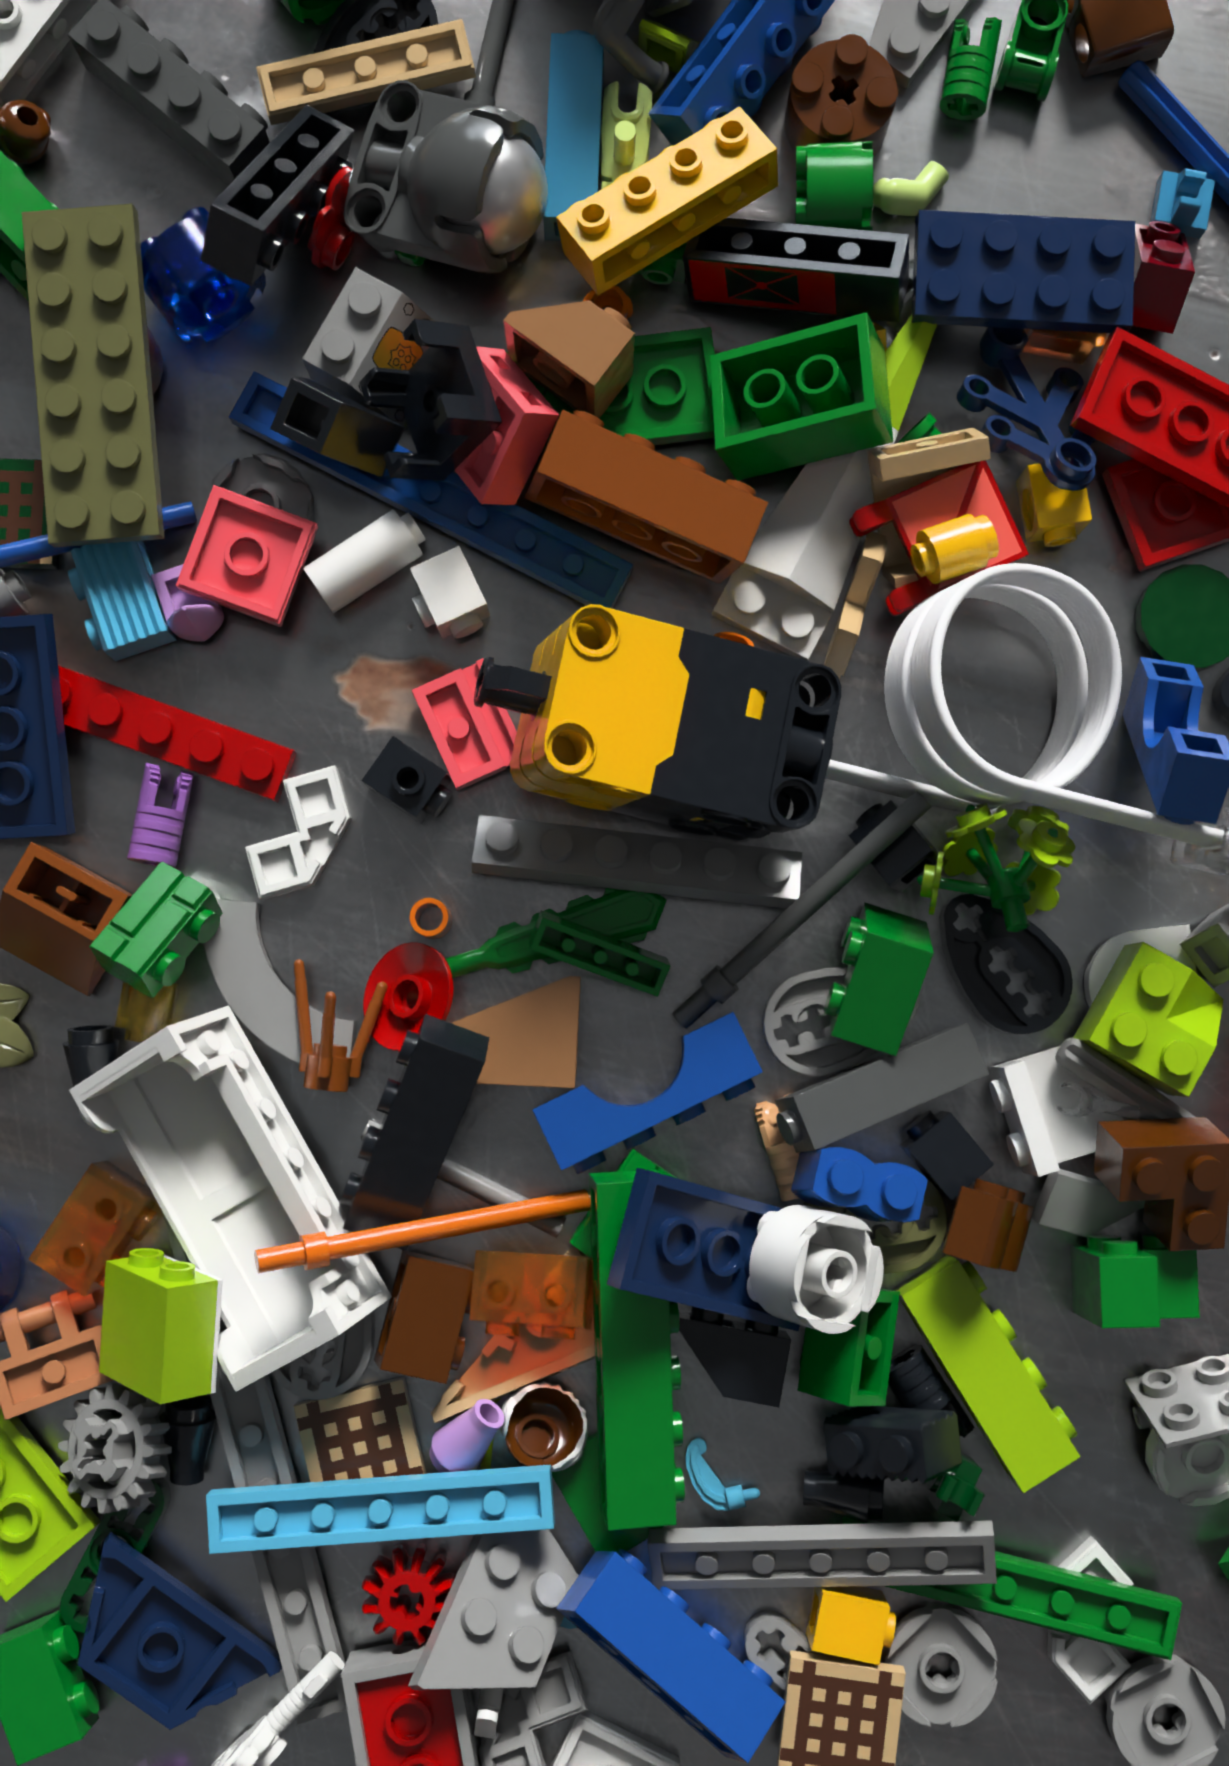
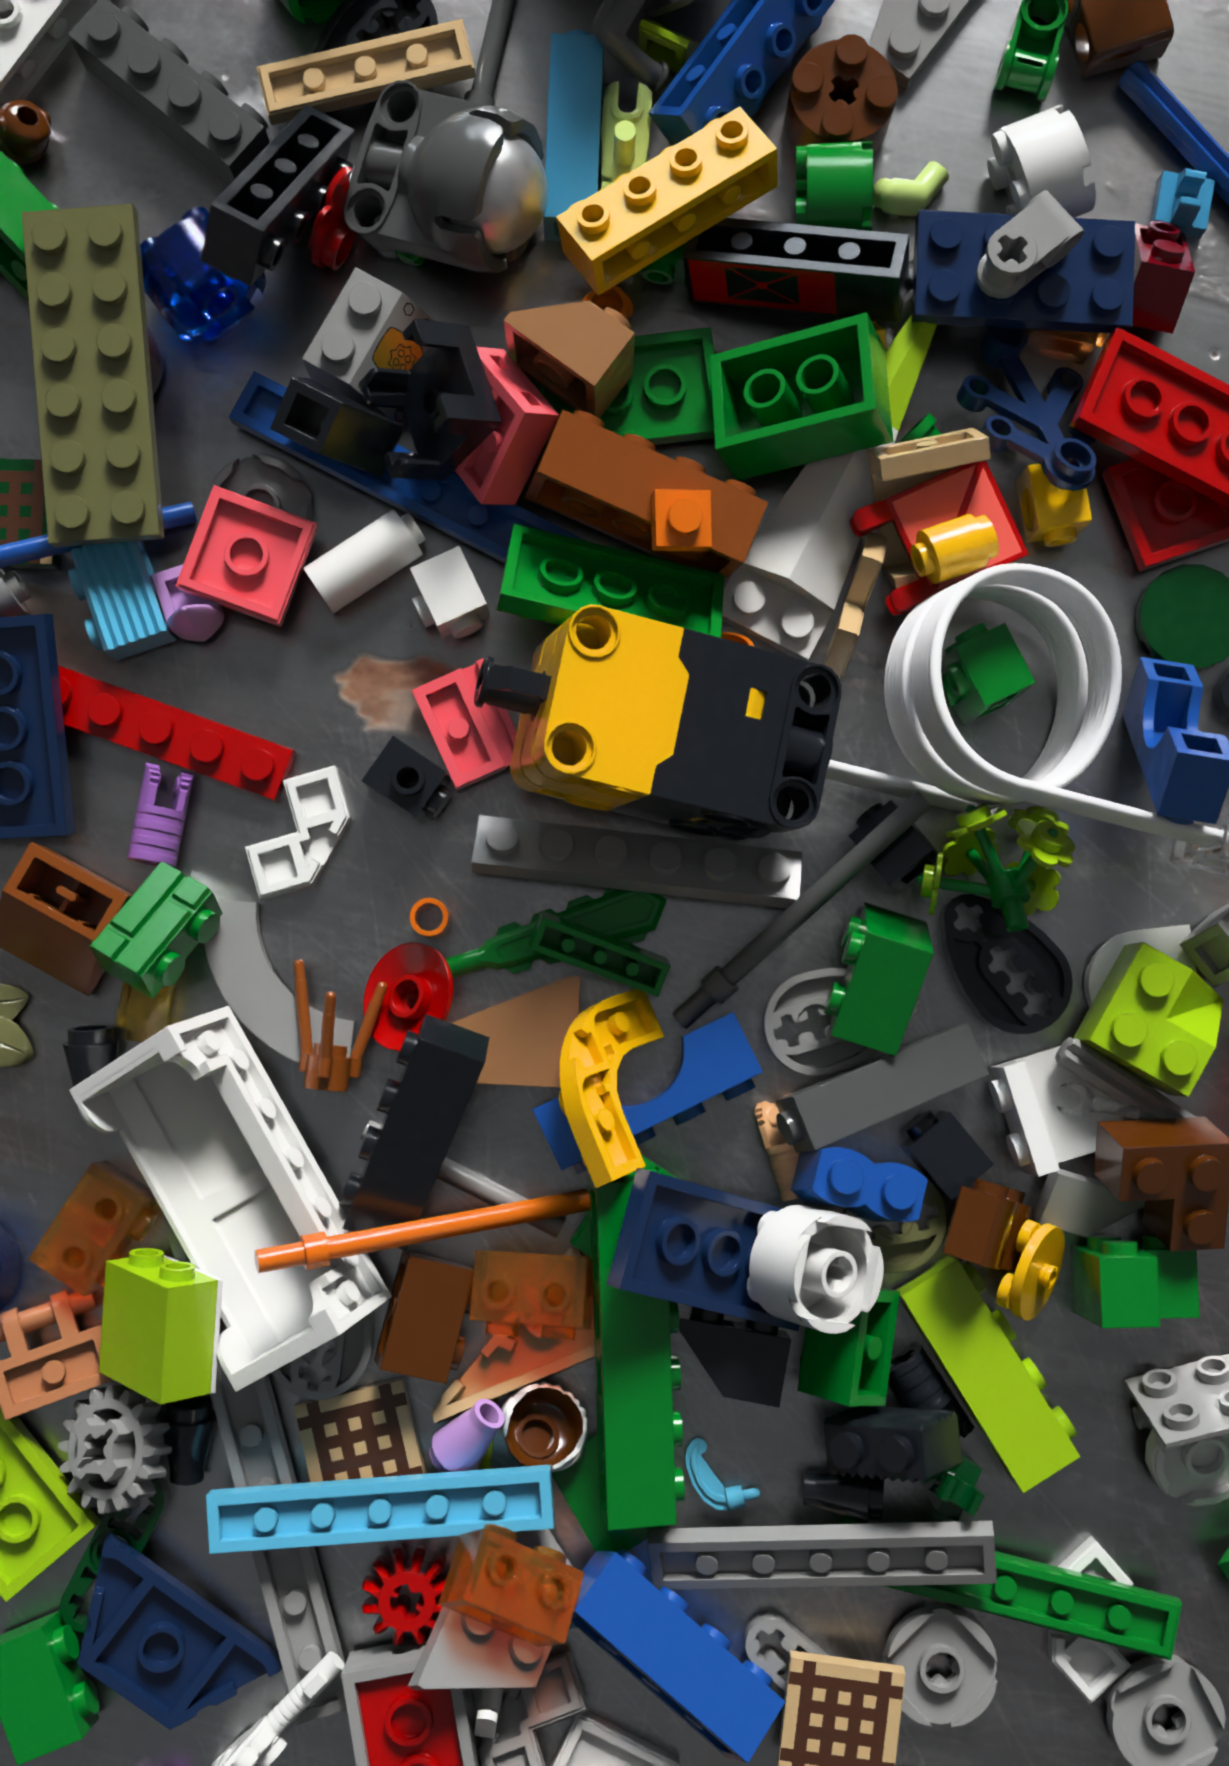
yellow brick [805,1586,896,1665] -> none
green hinge [940,17,1002,120] -> none
none -> clear orange brick [438,1524,585,1647]
none -> green plate [496,524,725,638]
none -> yellow plate [558,989,665,1188]
none -> orange plate [651,489,712,552]
none -> green brick [941,623,1036,726]
none -> light grey piece [975,190,1085,299]
none -> white brick [987,105,1096,218]
none -> yellow piece [996,1219,1065,1321]

